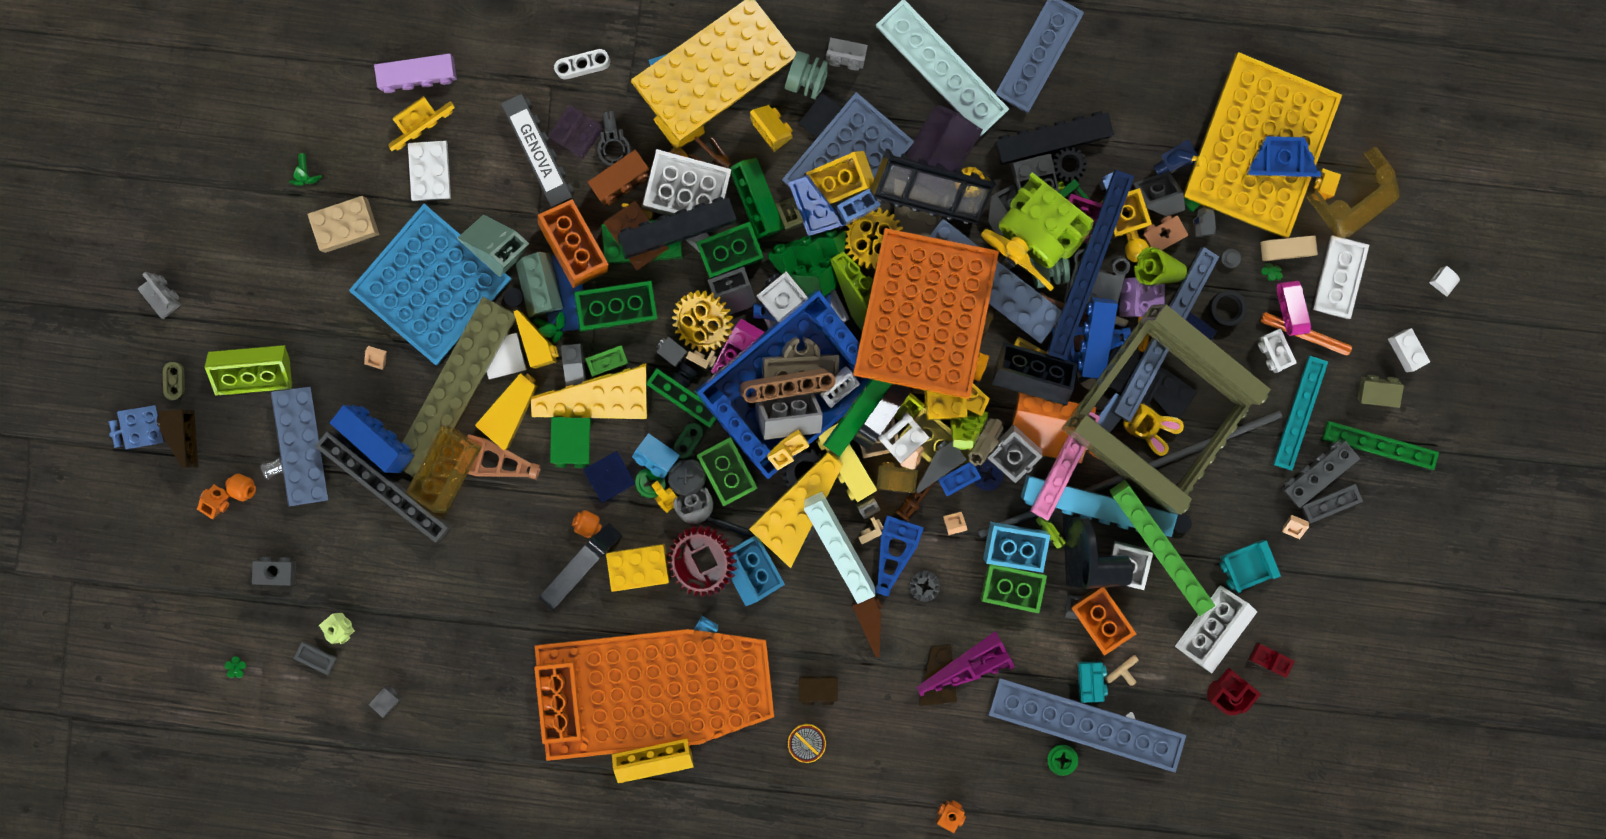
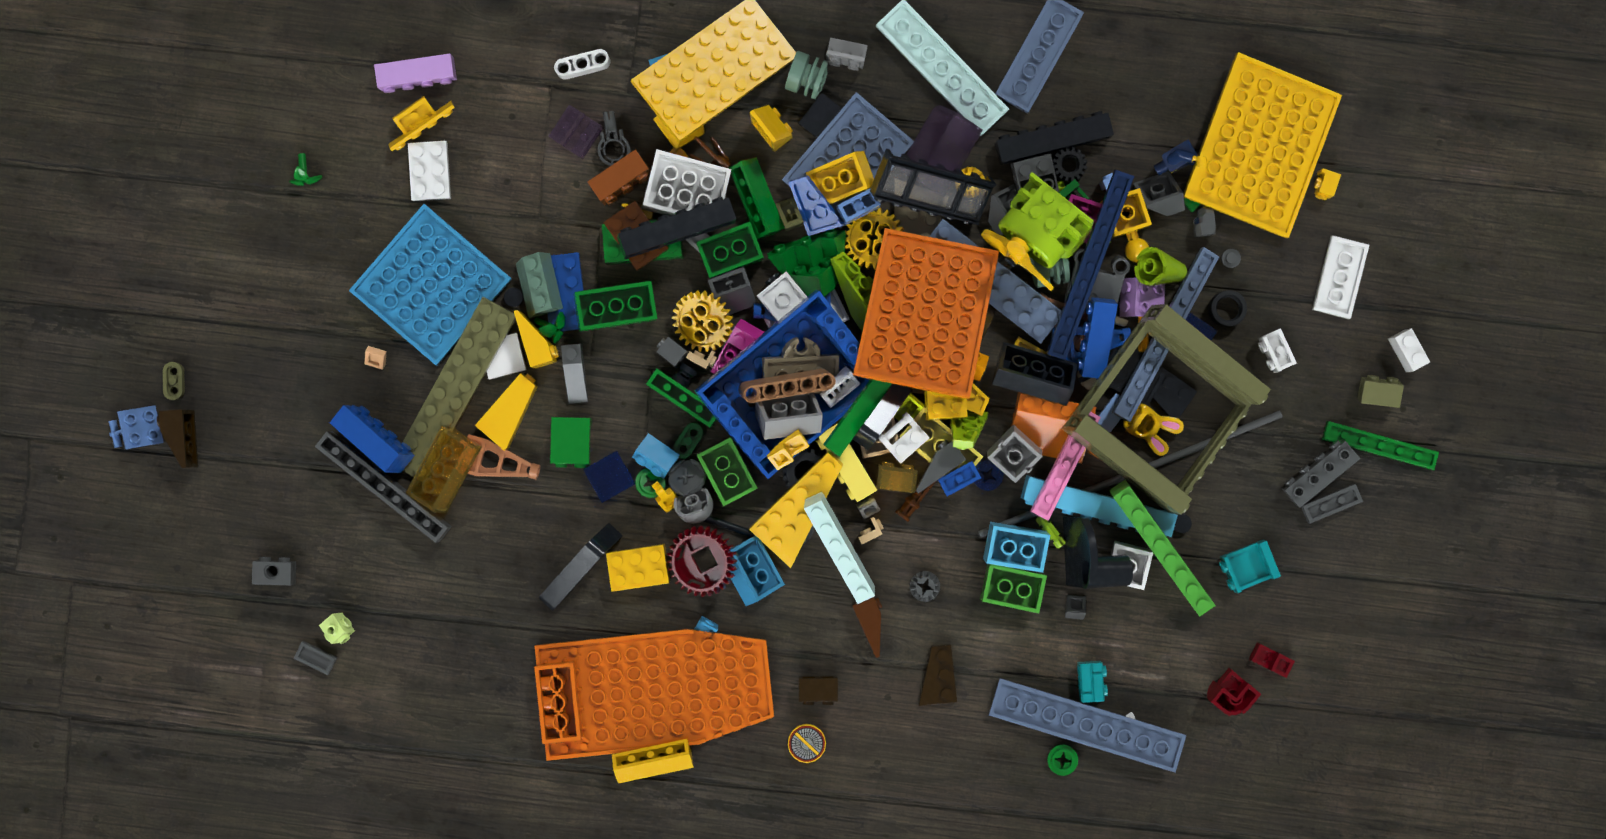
light grey bracket [138,272,181,319] -> none
orange brick [197,484,230,519] -> none
lime slope [205,345,292,396] -> none
orange head [225,473,256,501] -> none
green plant [225,656,247,678] -> none
clear bush [261,457,283,480] -> none
sand blue plate [270,387,328,507] -> none
tan brick [308,196,379,253] -> none
flat silver brick [369,685,402,718] -> none
sand green slope [457,214,529,277] -> none
brick [501,94,575,208] -> none
yellow wing [531,363,647,419] -> none
orange brick [538,199,608,288] -> none
orange head [572,510,602,538] -> none
bright green plate [585,345,629,377] -> none
blue plate [875,516,924,597] -> none
light nougat slope [900,446,924,470] -> none
magenta wedge [916,631,1015,696] -> none
orange brick [936,800,966,833] -> none
light nougat plate [943,512,967,535] -> none
dark tan piece [968,419,1003,465] -> none
orange slope [1071,588,1136,656] -> none
tan piece [1105,655,1139,686] -> none
nougat brick [1141,215,1189,250] -> none
white slope [1175,585,1257,673] -> none
blue wing [1247,136,1321,177] -> none
tan beam [1260,236,1318,261] -> none
green plant [1261,263,1283,281] -> none
orange axle [1261,312,1352,356] -> none
teal plate [1272,356,1328,471] -> none
beam [1277,281,1311,336] -> none
light nougat plate [1282,515,1309,539] -> none
clear yellow windscreen [1307,146,1400,238] -> none
white brick [1429,266,1460,296] -> none

